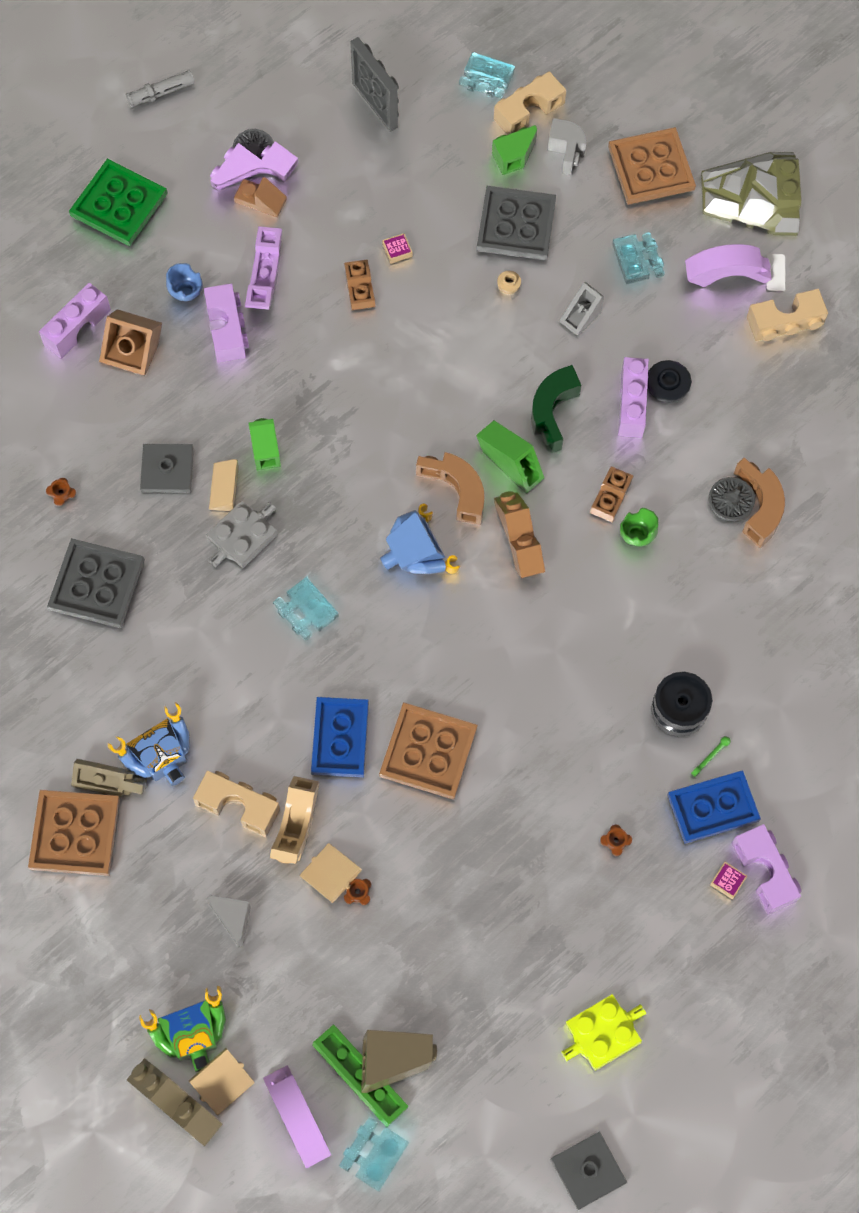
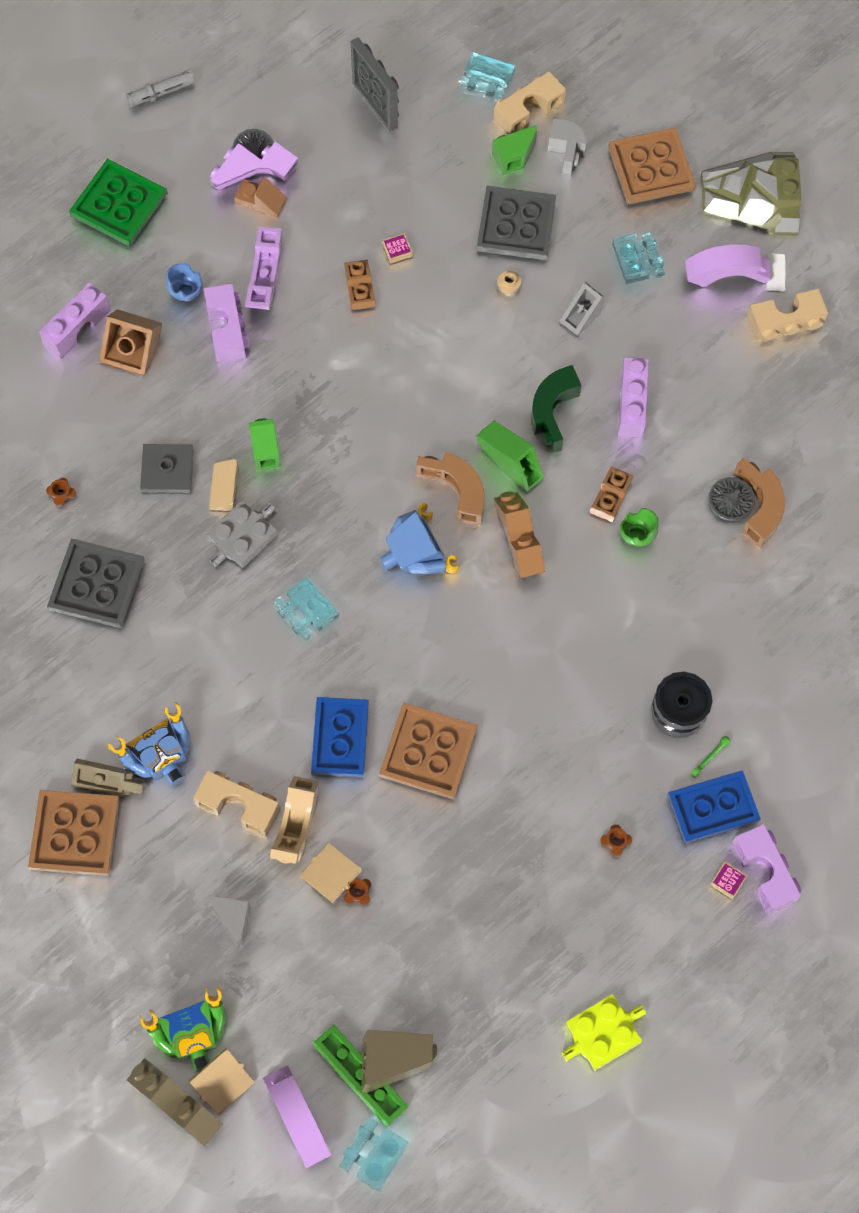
dark grey plate [550,1131,627,1211] -> none
black wheel [647,360,692,403] -> none

